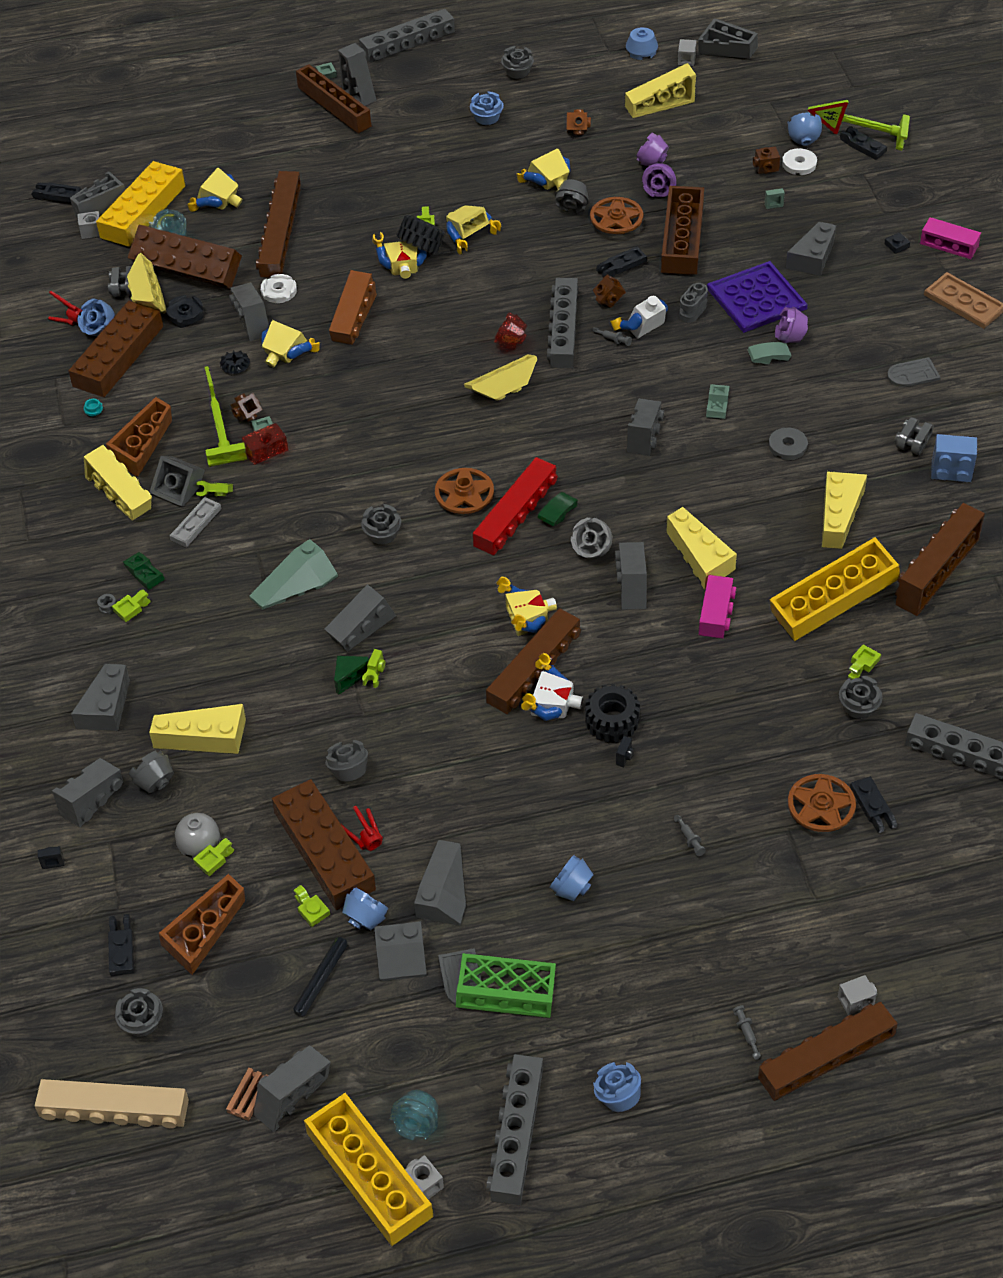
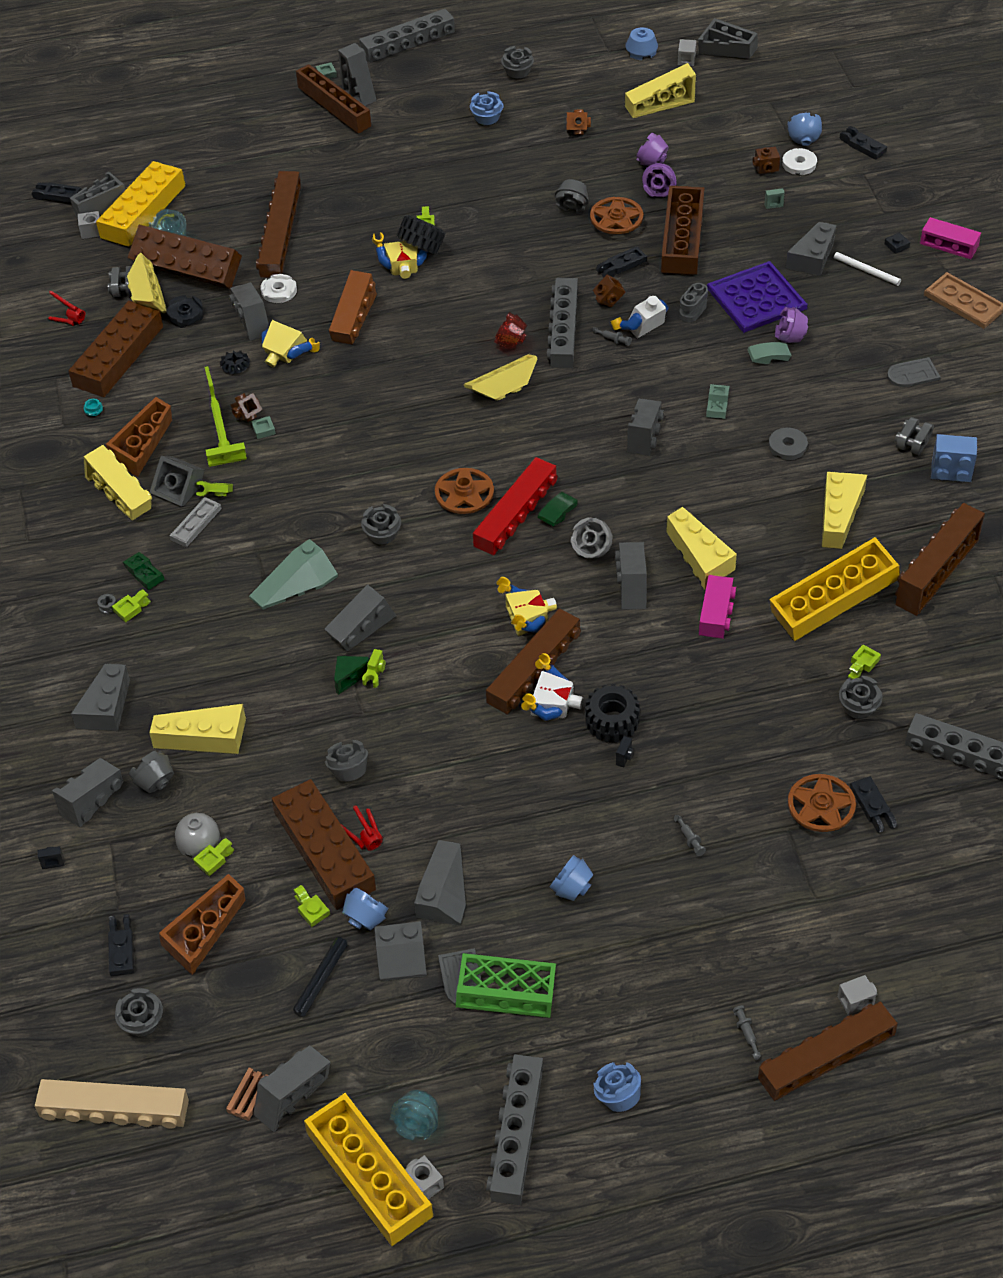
medium blue cylinder [78,299,115,337] -> none
light yellow torso [187,168,242,212] -> none
clear red brick [241,423,289,465] -> none
light yellow torso [446,206,501,254] -> none
light yellow torso [516,149,570,190] -> none
lime piece [808,100,910,150] -> none
none -> white piece [834,252,901,286]

